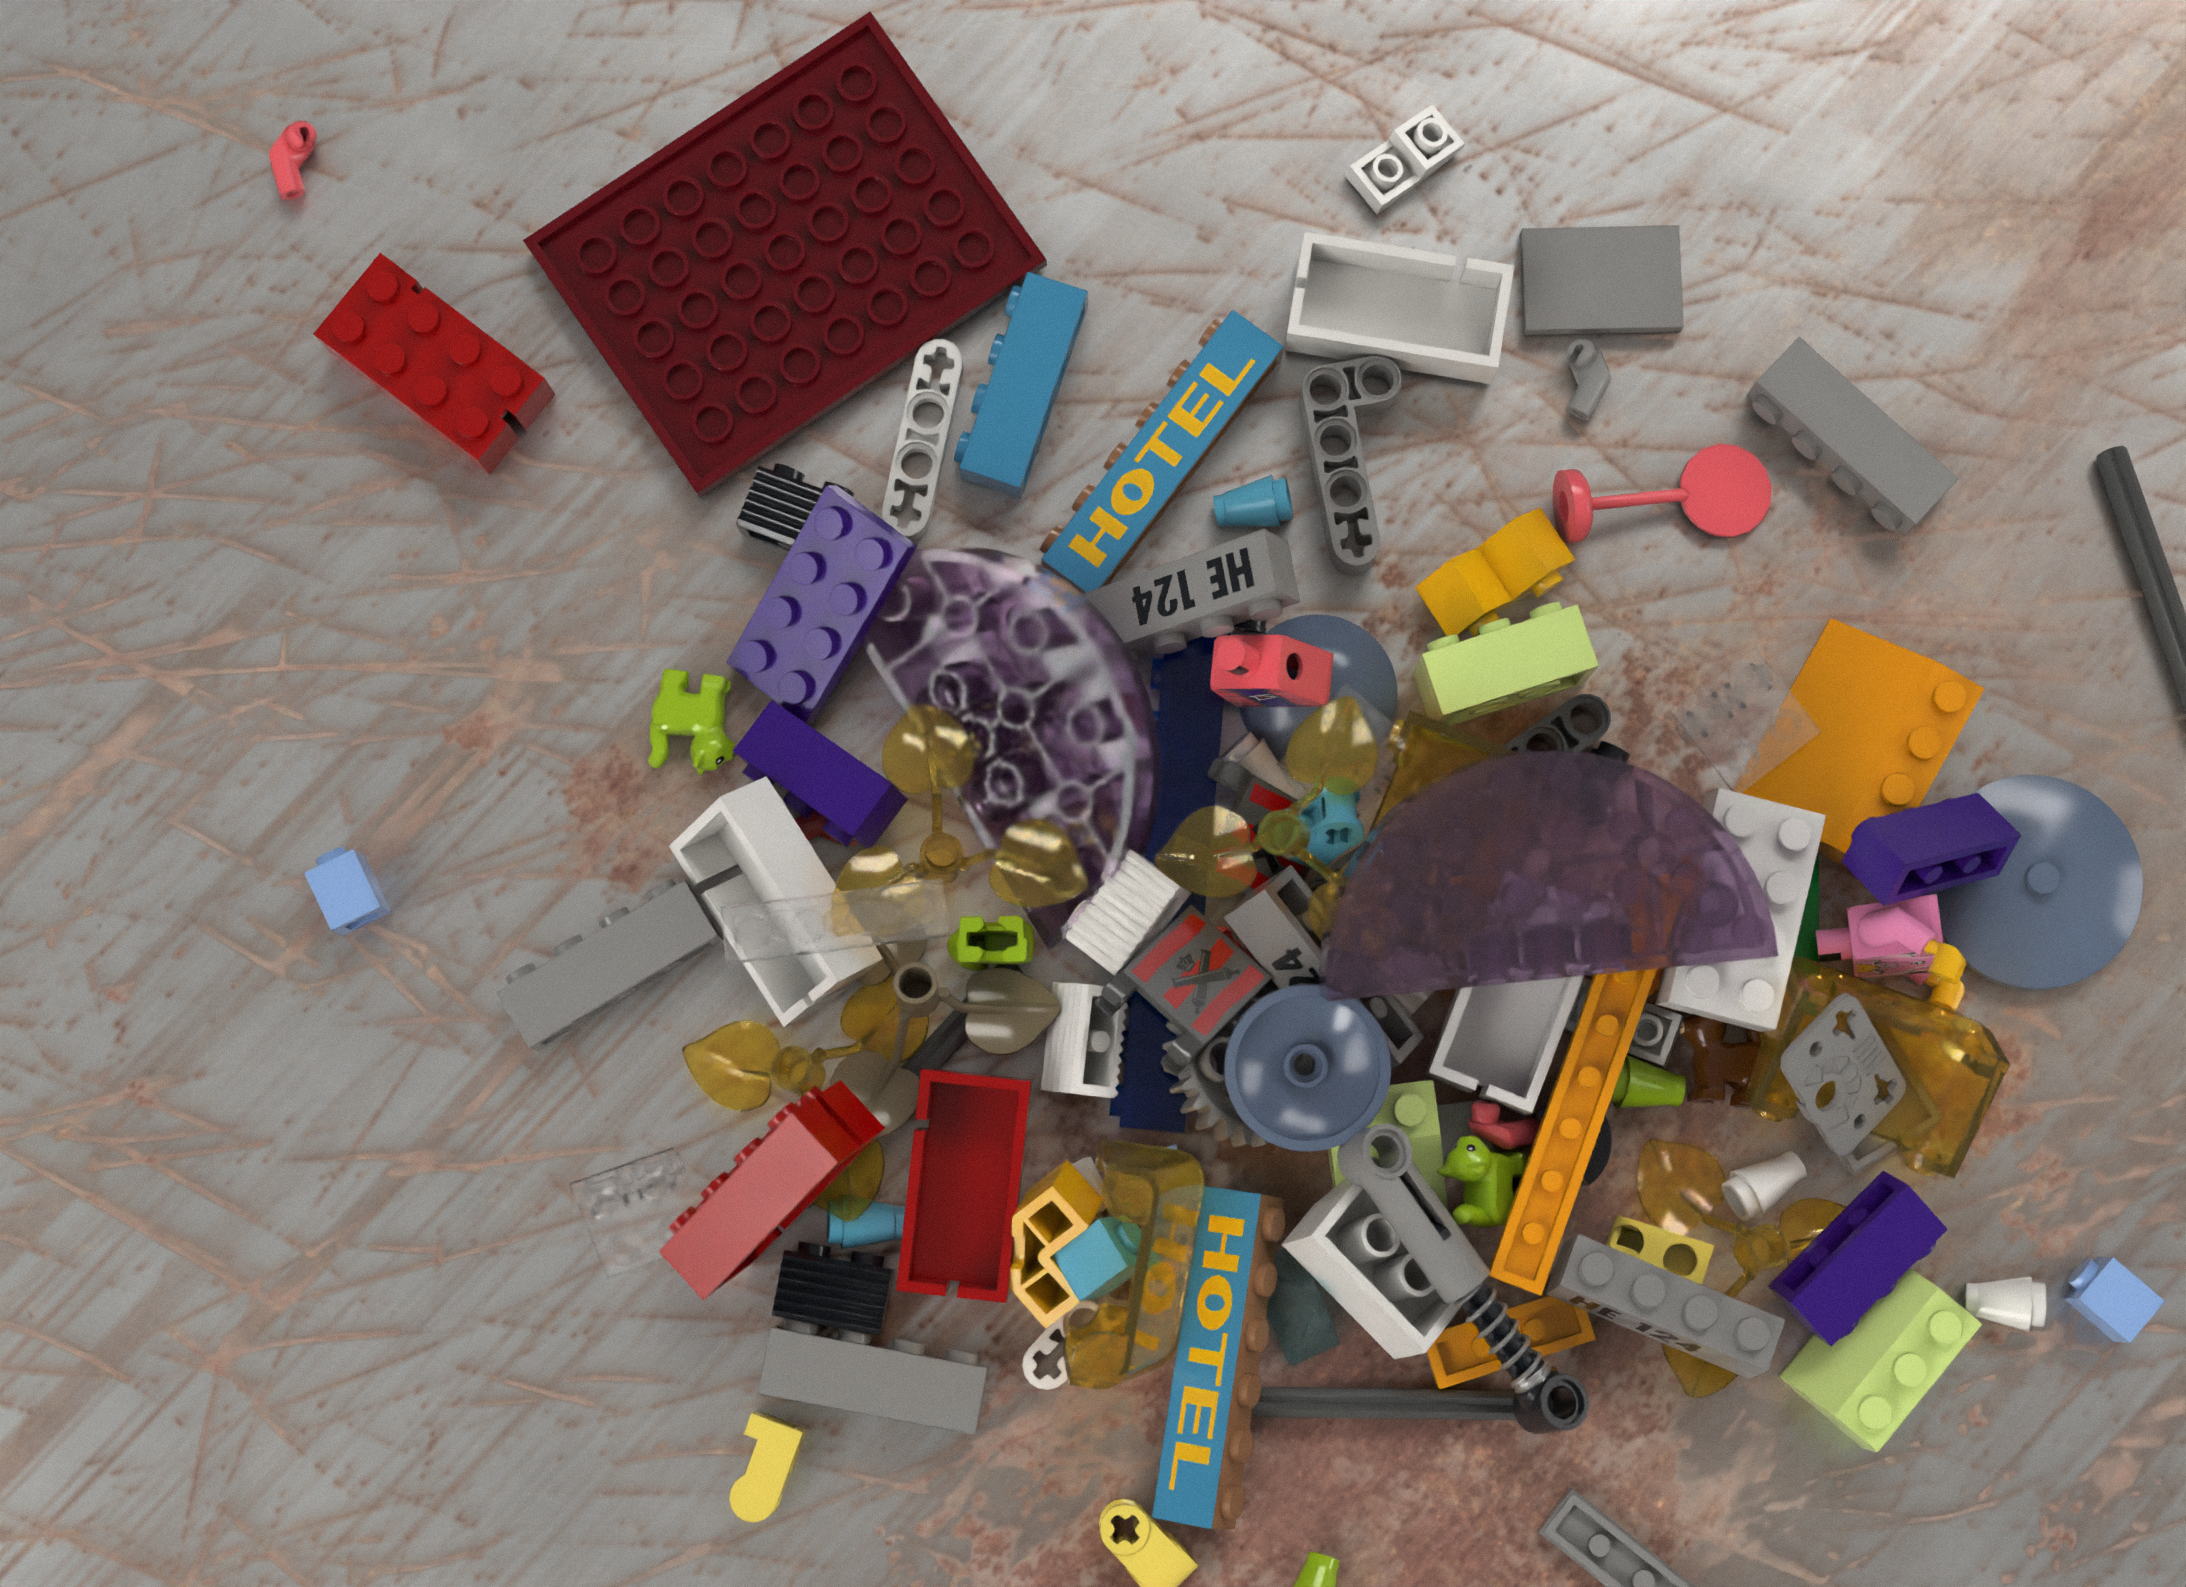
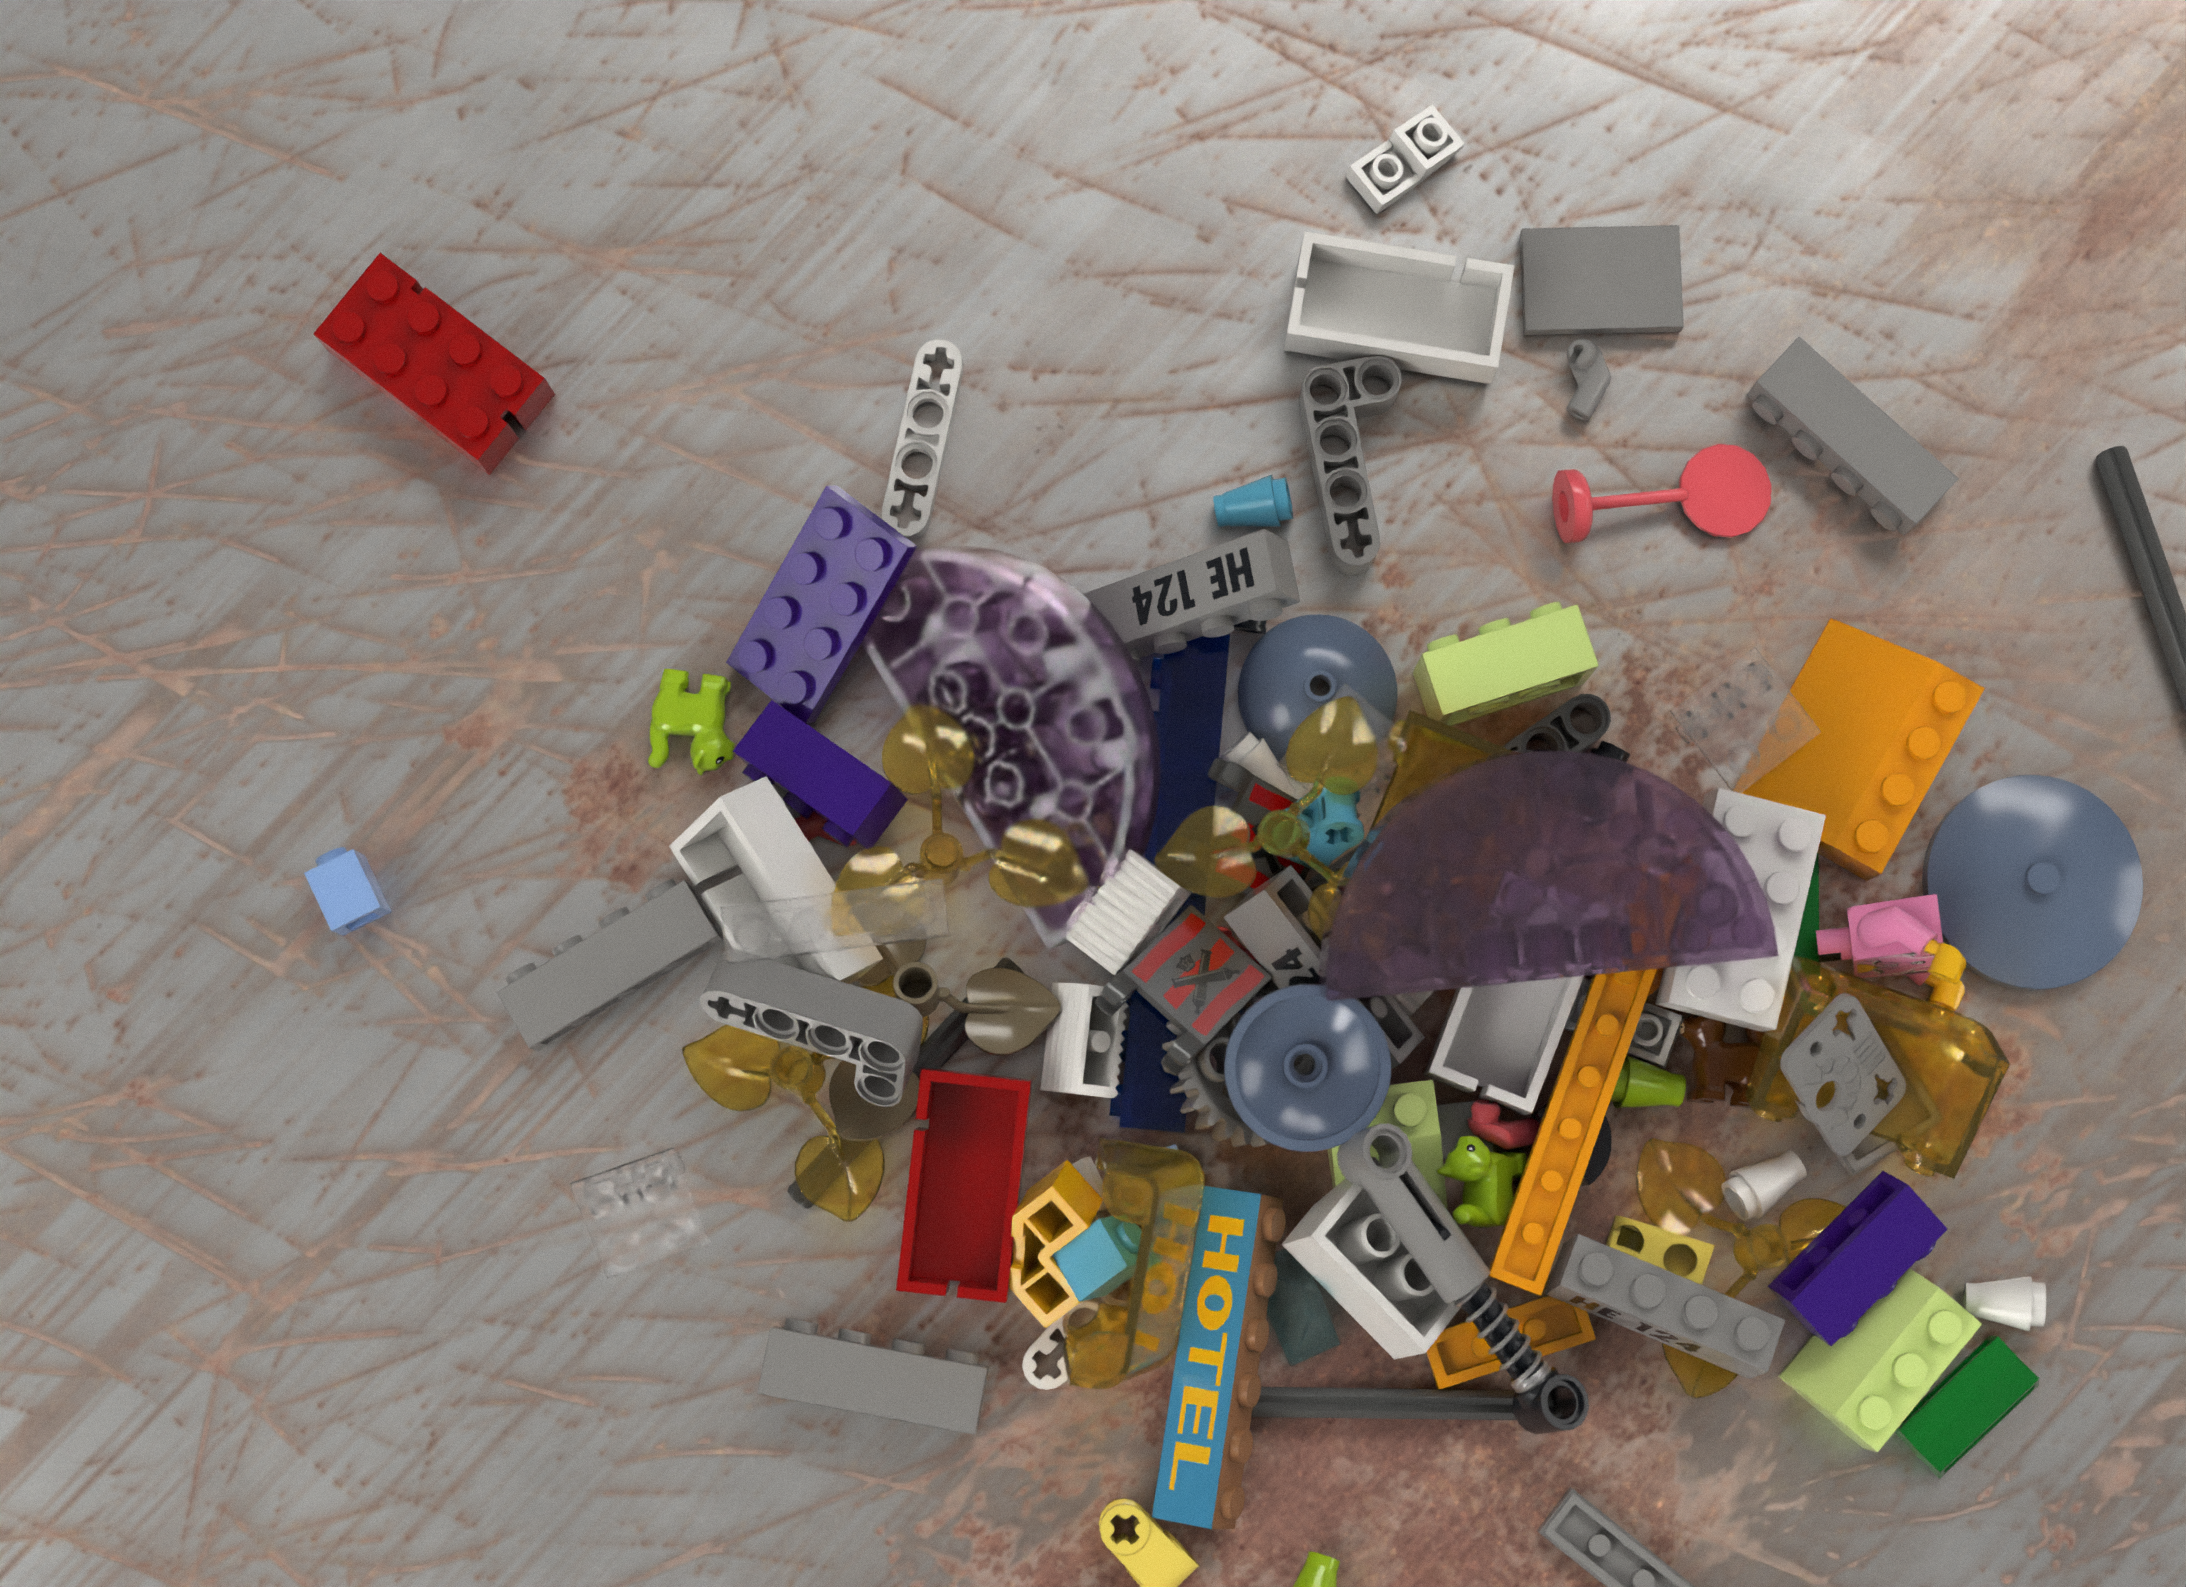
coral arm [269,120,317,200] -> none
dark red plate [523,11,1047,498] -> none
piece [659,1080,886,1300] -> none
light yellow leg [729,1410,808,1522] -> none
black brick [736,463,854,551] -> none
black brick [772,1241,895,1335] -> none
medium azure cone [827,1195,905,1249] -> none
lime animal [947,916,1036,972] -> none
dark azure brick [954,271,1088,499] -> none
dark azure brick [1040,309,1284,596] -> none
coral torso [1210,634,1334,707] -> none
yellow brick [1415,507,1576,637] -> none
dark purple brick [1842,793,2021,906] -> none
light blue brick [2063,1257,2165,1343] -> none
none -> light grey beam [700,950,923,1107]
none -> green piece [1895,1335,2040,1479]

